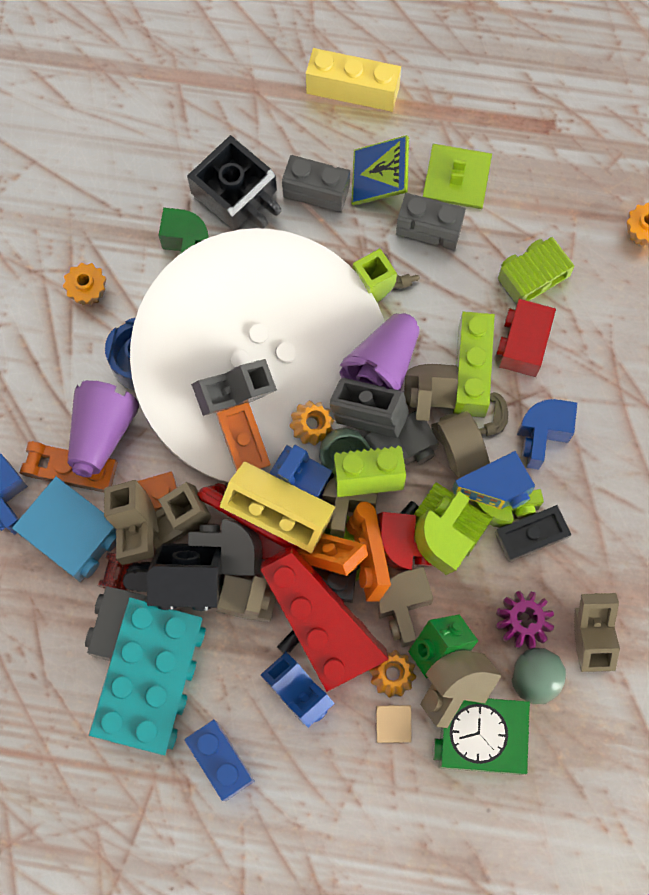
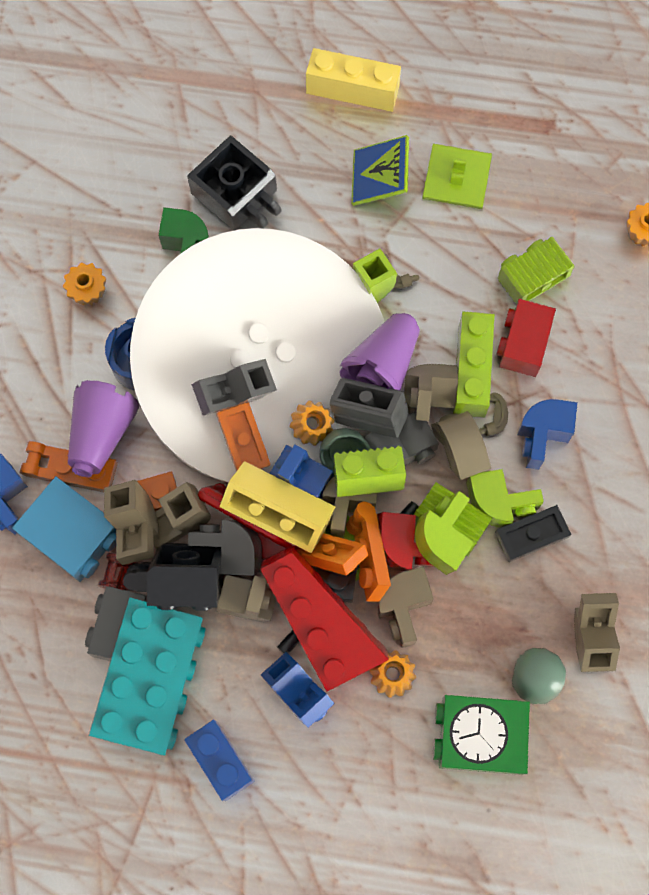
dark grey brick [282,155,350,212] -> none
tan slope [376,705,411,743] -> none
dark grey brick [396,193,466,250] -> none
green head [408,614,479,679] -> none
dark tan brick [420,650,502,728] -> none
blue slope [452,451,535,509] -> none
magenta gear [496,591,554,649] -> none

